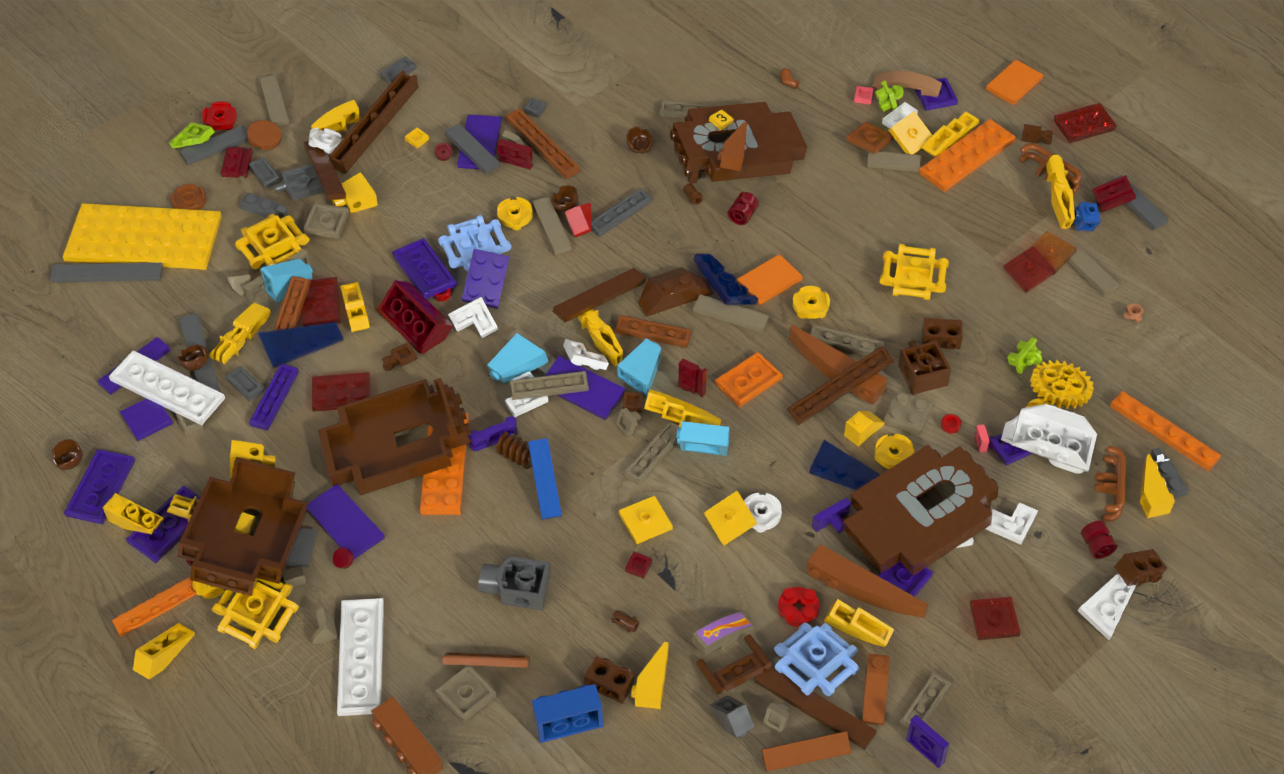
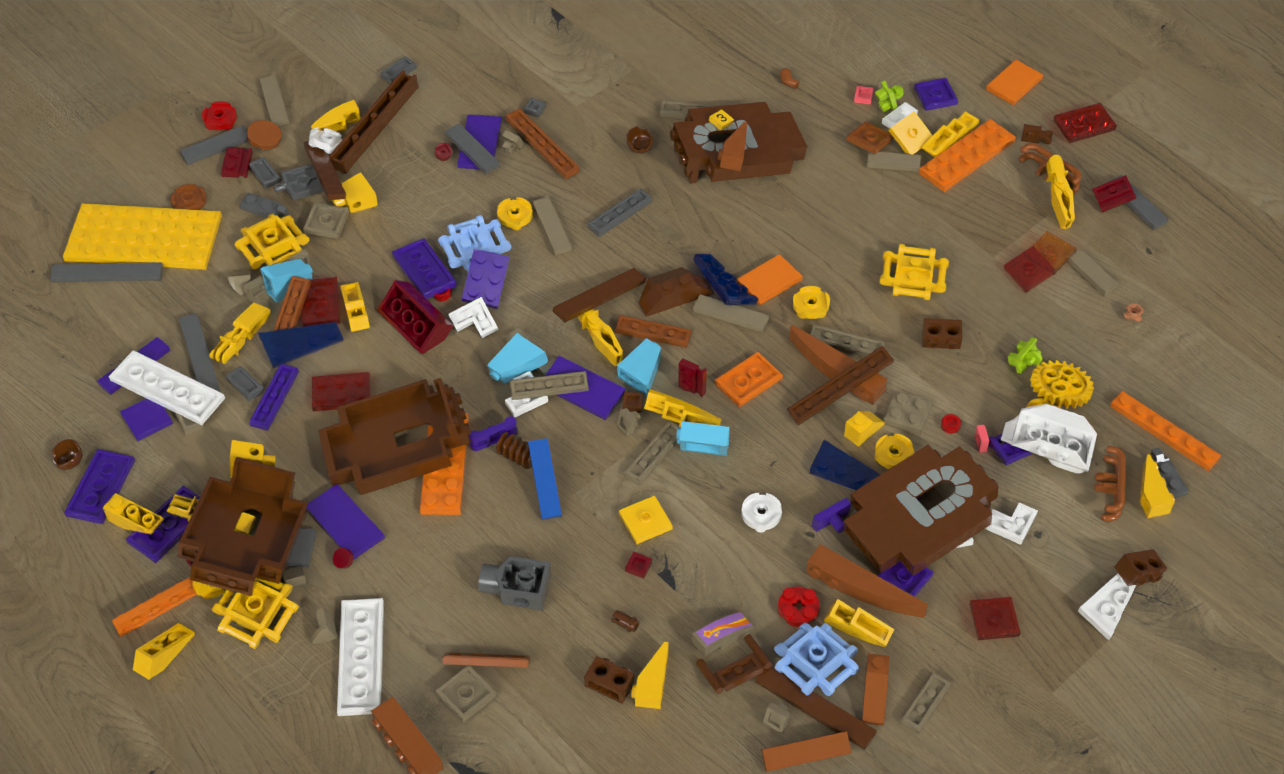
lime wing [169,122,214,149] -> none
reddish brown hair [177,344,209,371] -> none
reddish brown plate [382,343,417,371] -> none
yellow tile [405,128,429,149] -> none
dark red plate [497,139,533,170] -> none
blue brick [532,684,603,743] -> none
reddish brown hair [551,185,578,212] -> none
white plate [563,339,609,370] -> none
slope [565,203,591,237] -> none
reddish brown pin [683,183,703,205] -> none
yellow plate [704,491,758,546] -> none
dark grey slope [710,695,755,738] -> none
dark red wheel [727,192,759,225] -> none
medium nougat slope [872,71,942,97] -> none
reddish brown piece [898,340,951,395] -> none
dark purple plate [906,715,949,768] -> none
blue brick [1074,202,1101,231] -> none
dark red wheel [1081,520,1118,559] -> none

